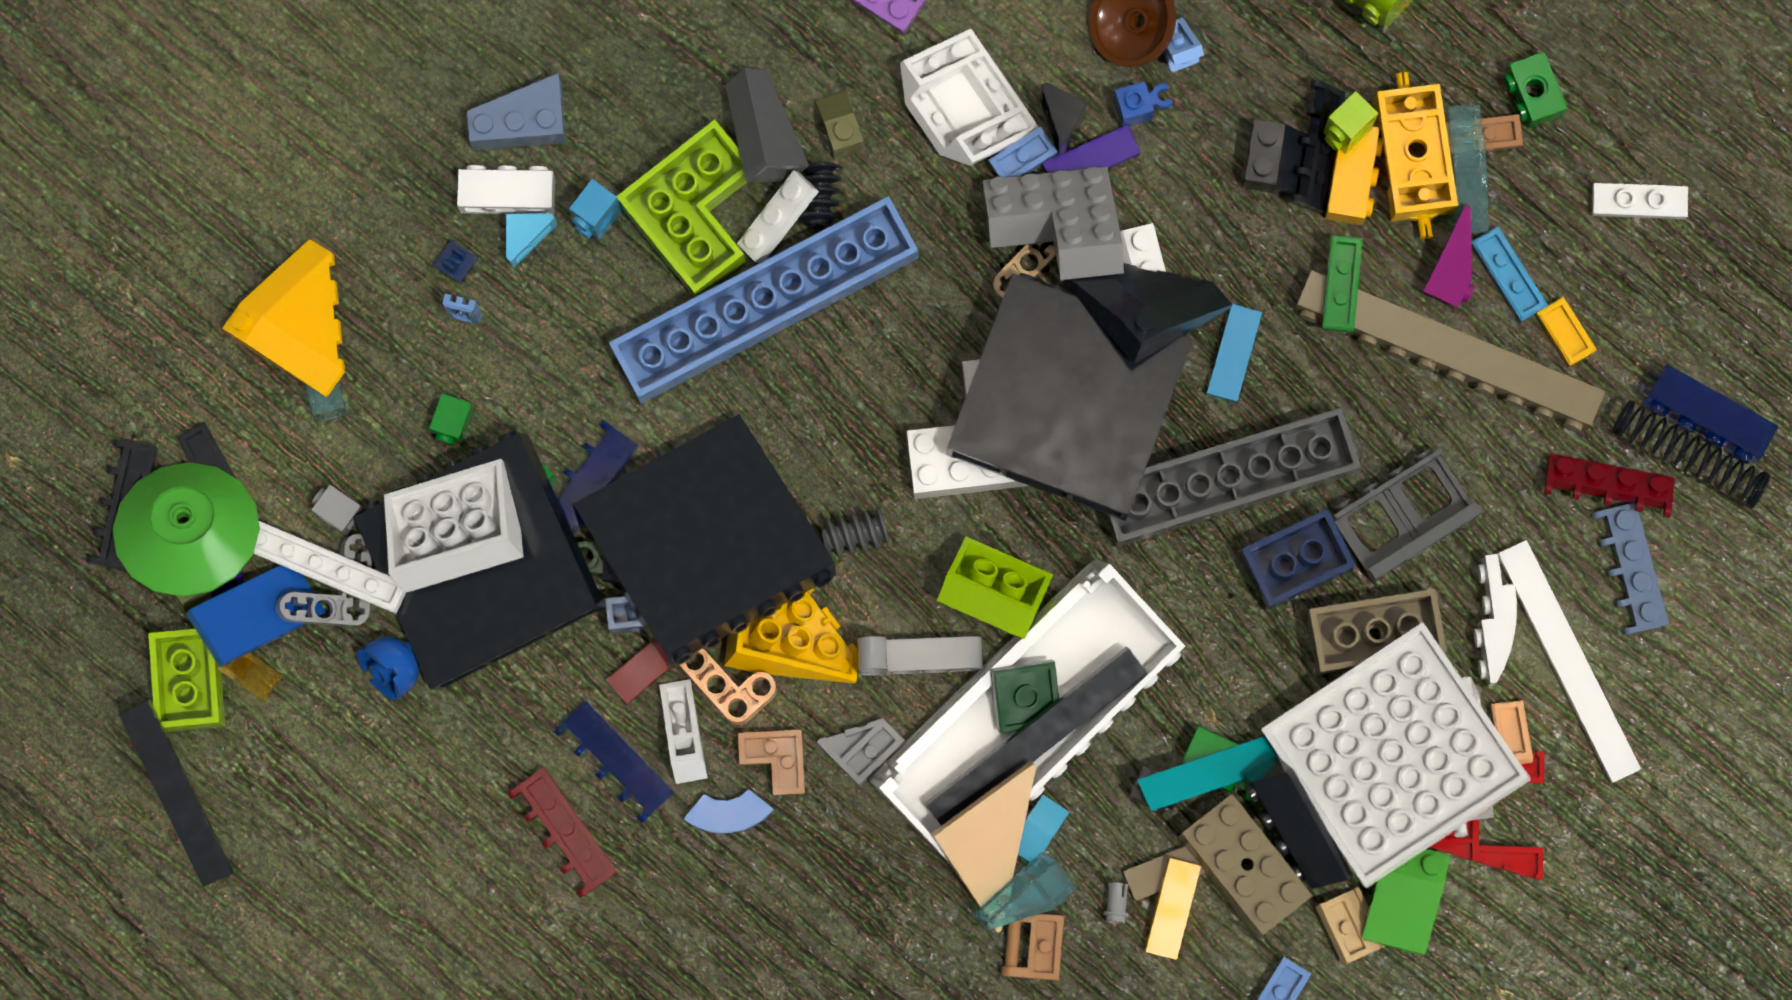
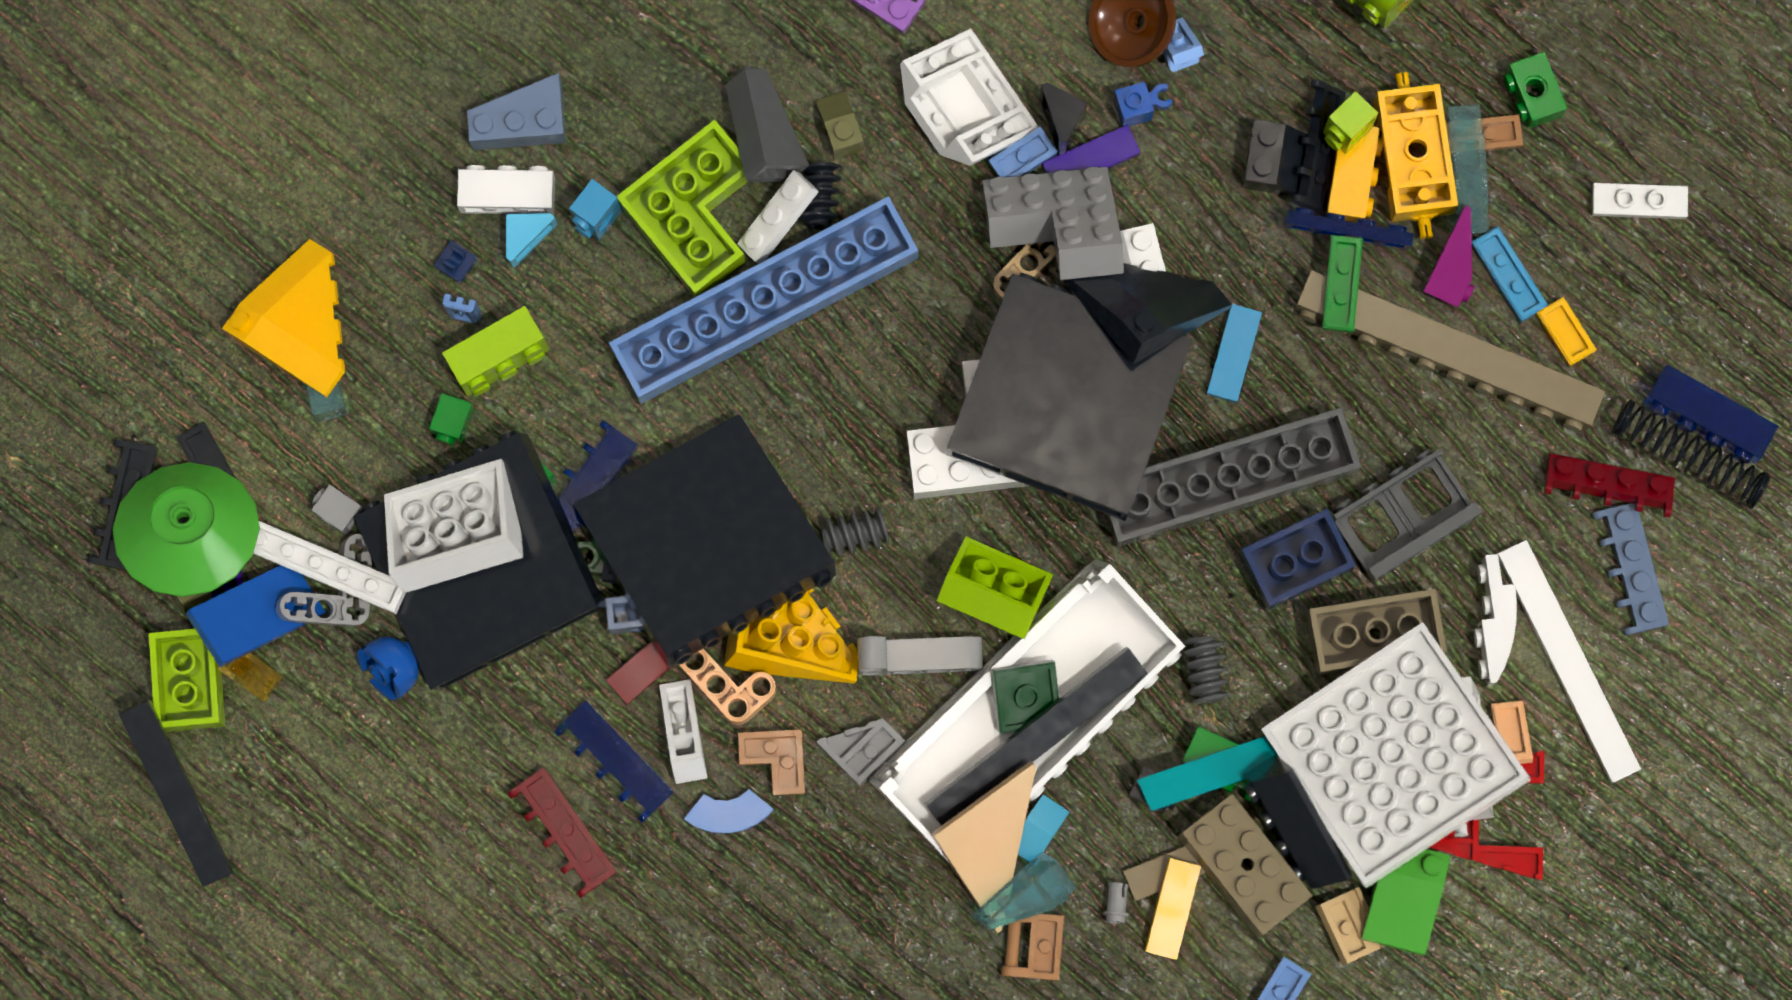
none -> lime brick [442,306,549,397]
none -> dark grey piece [1183,636,1230,705]
none -> clear blue hinge [1284,207,1414,251]

